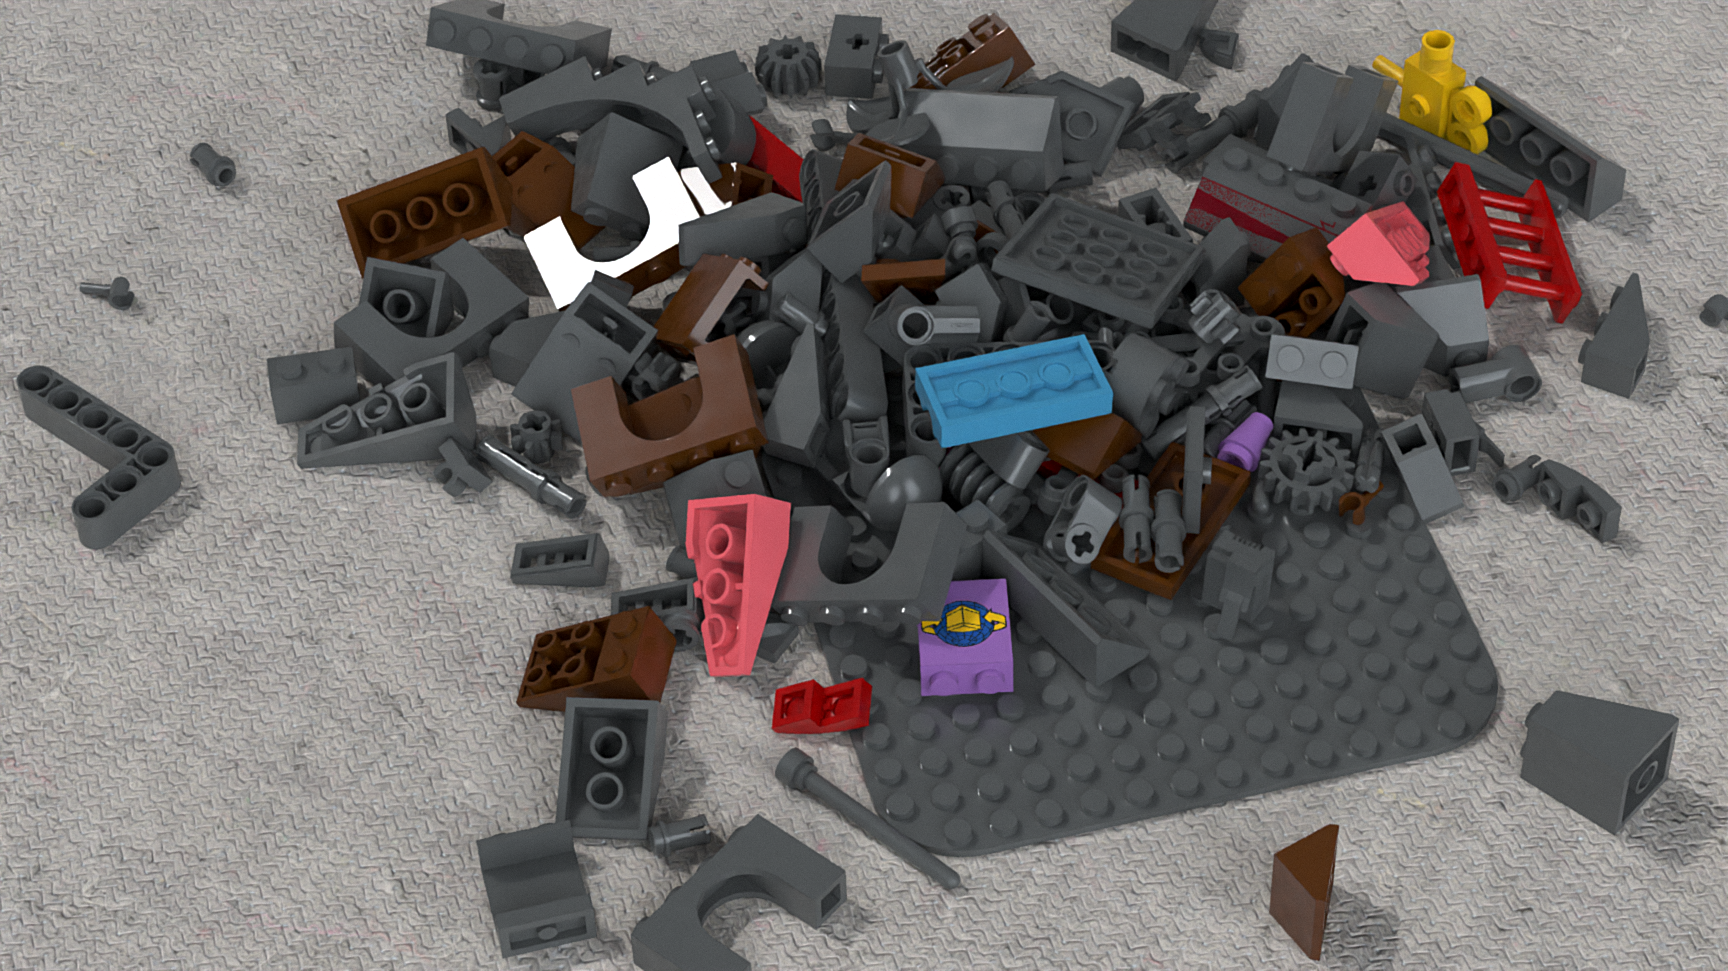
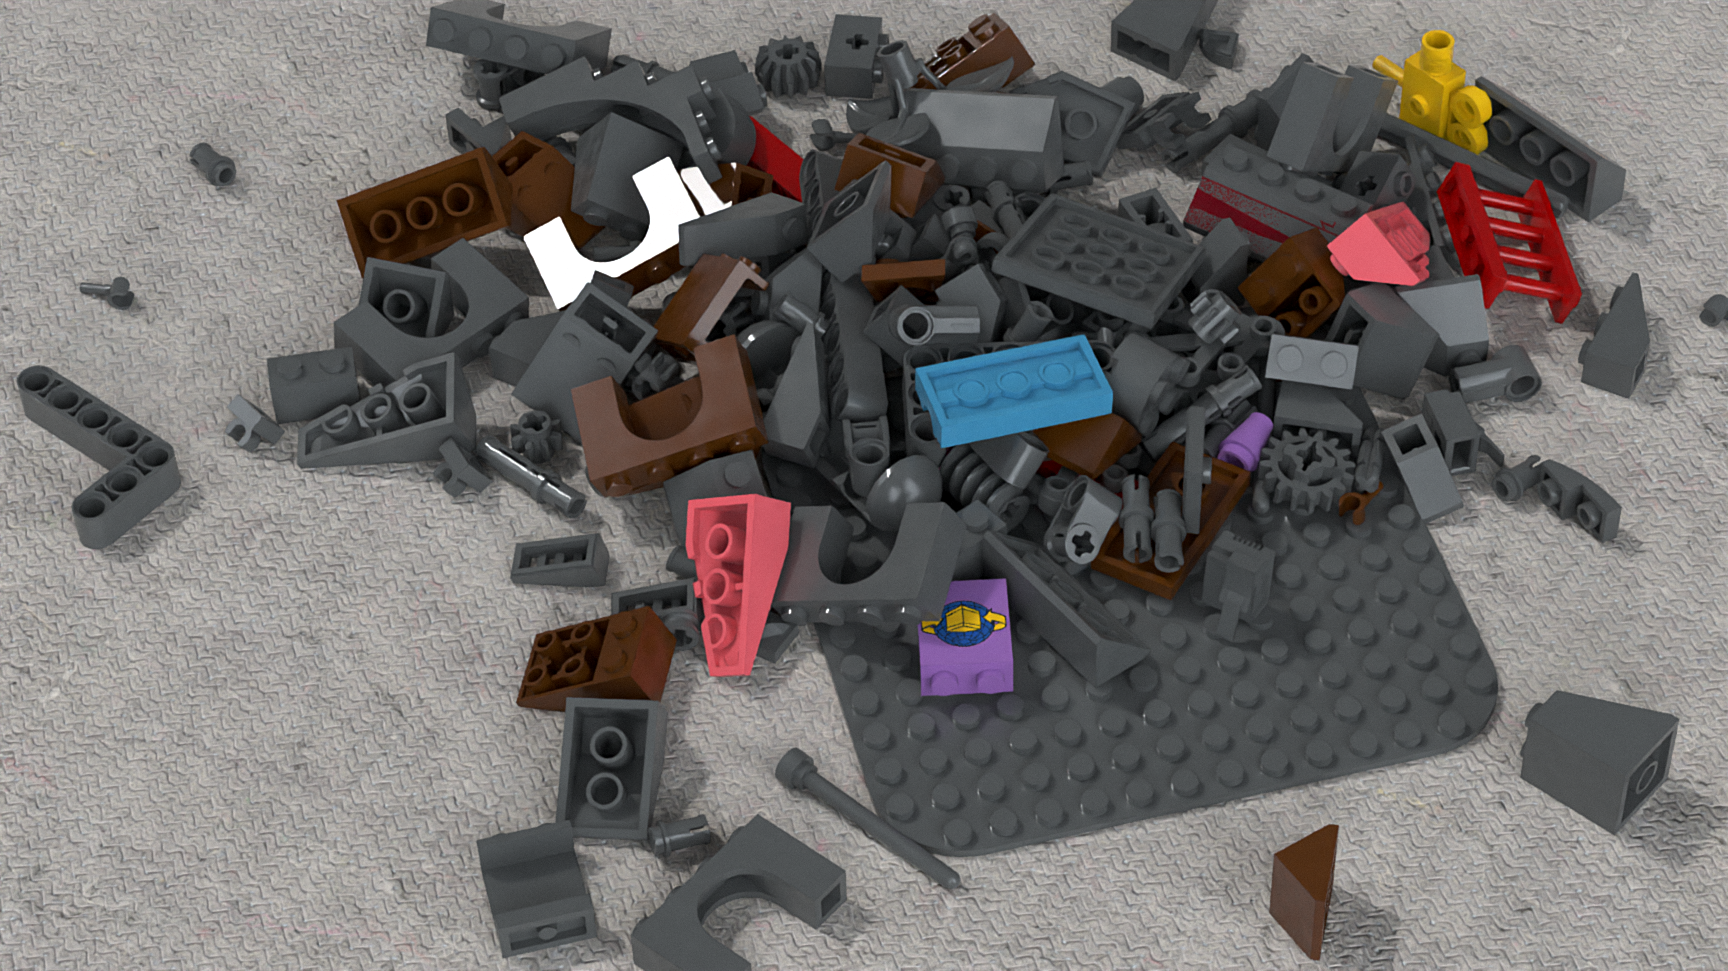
red slope [771,677,872,734] -> none
none -> dark grey tile [225,394,285,453]

